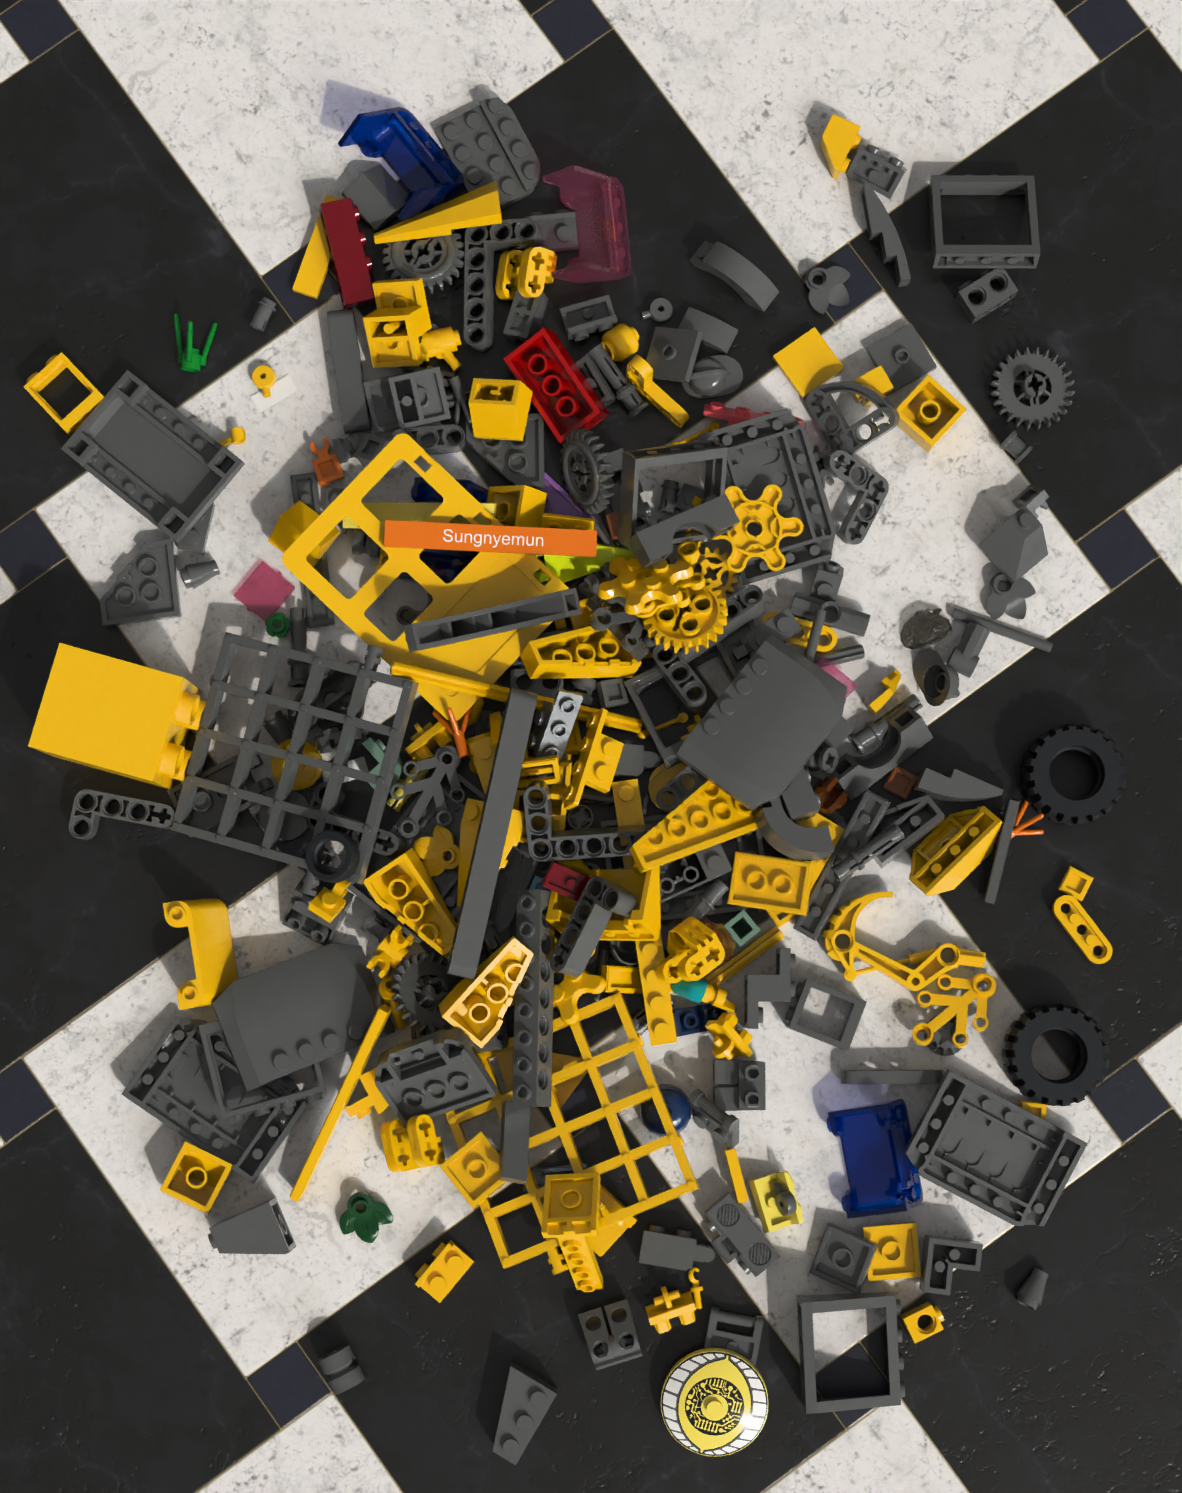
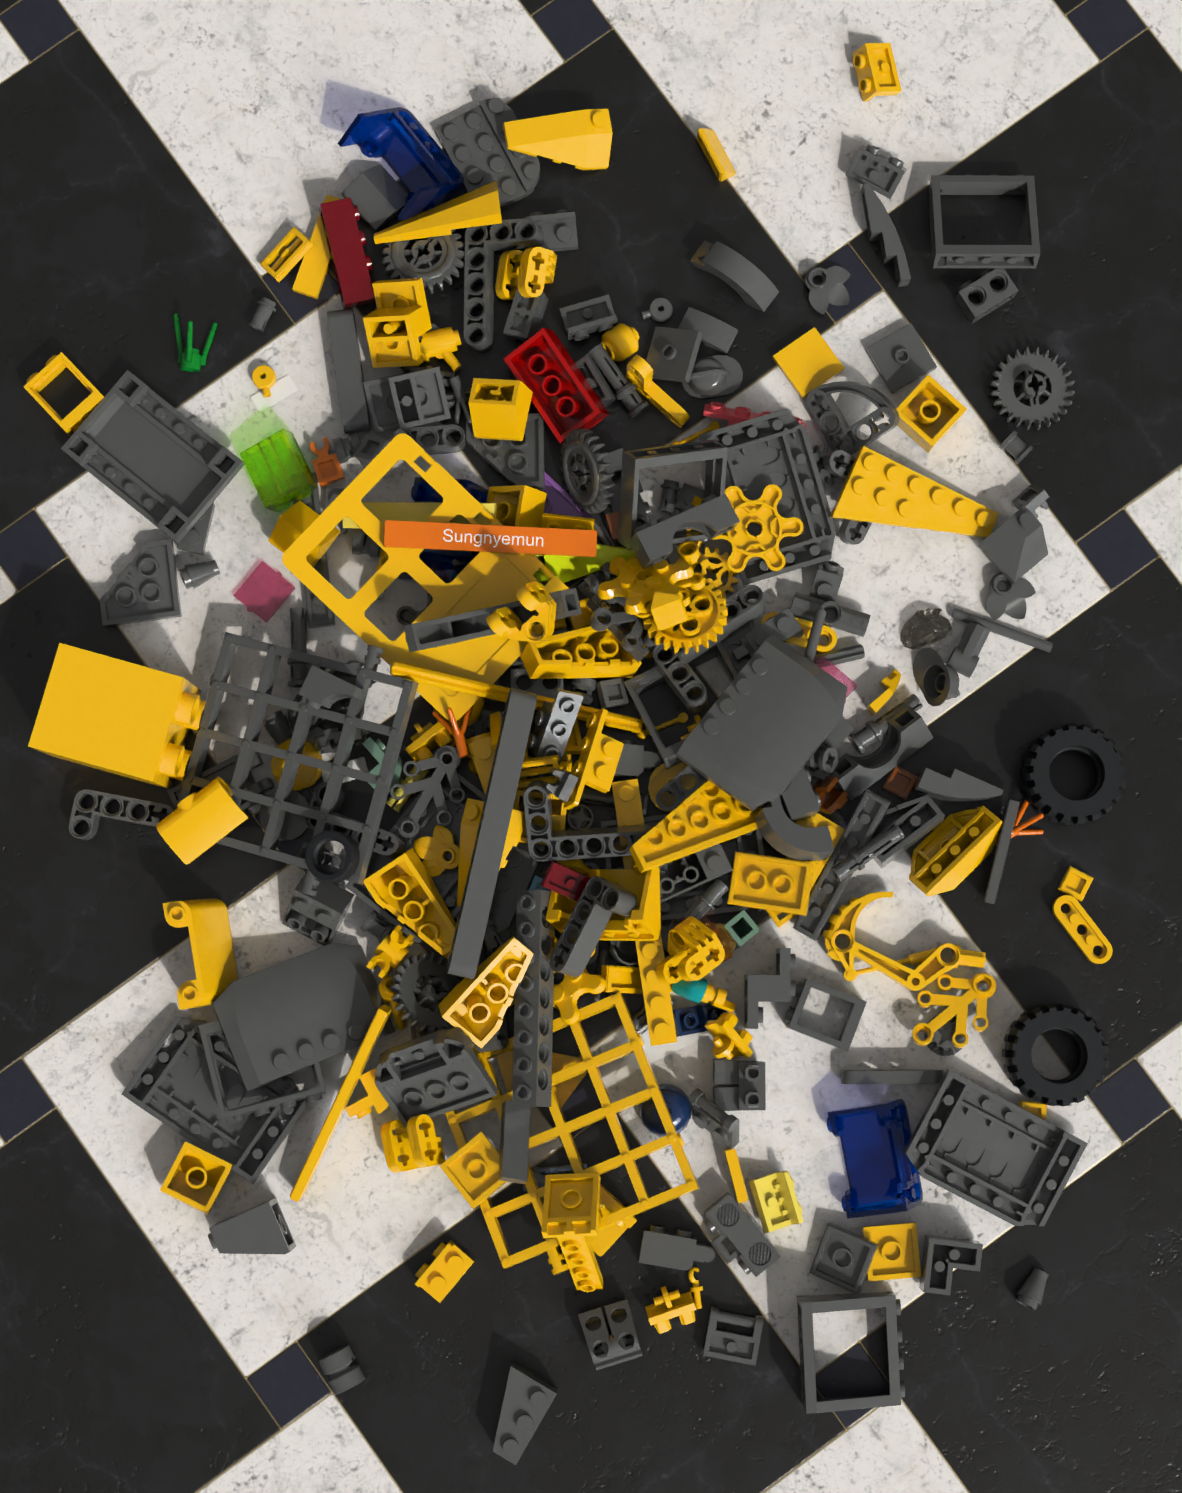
yellow hand [218,427,246,447] -> none
green plate [265,613,291,638] -> none
yellow plate [308,880,351,923] -> none
dark green plate [339,1192,393,1243] -> none
clear pink windscreen [542,165,632,284] -> none
dish [661,1348,768,1456] -> none
yellow axle [704,926,784,989] -> none
dark grey piece [773,1183,797,1216] -> none
yellow slope [820,114,862,180] -> none
yellow brick [851,365,894,408] -> none
yellow brick [900,1302,944,1344] -> none
none -> yellow panel [156,777,248,864]
none -> clear neon green brick [240,429,318,512]
none -> yellow tile [260,227,313,282]
none -> dark grey arch [298,665,366,710]
none -> yellow piece [486,581,557,642]
none -> yellow wedge [503,109,613,170]
none -> dark grey tile [544,768,579,802]
none -> yellow slope [651,591,688,630]
none -> yellow slope [697,128,736,182]
none -> yellow wing [829,446,999,538]
none -> yellow bracket [852,43,902,101]

